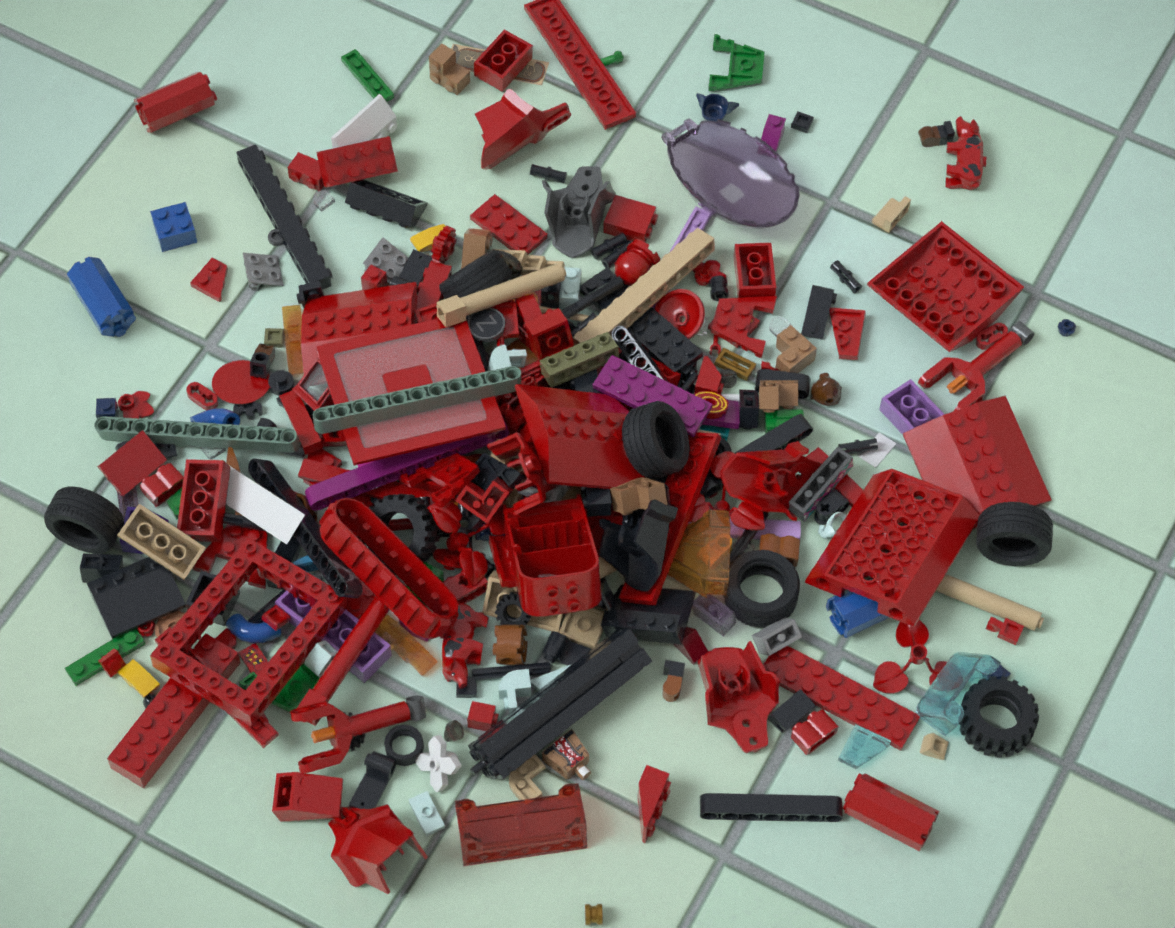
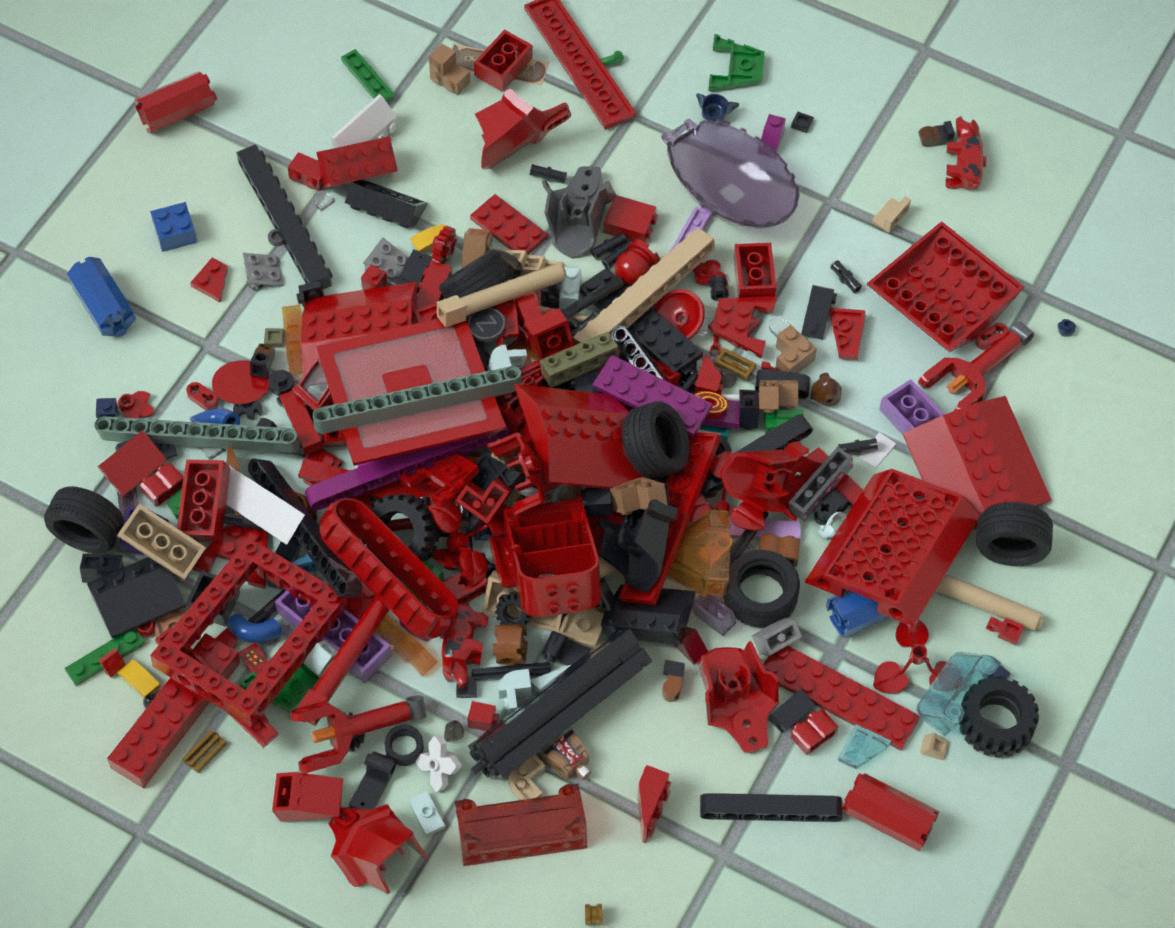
red tile [262,605,291,631] -> none
none -> pearl gold tile [182,730,227,773]

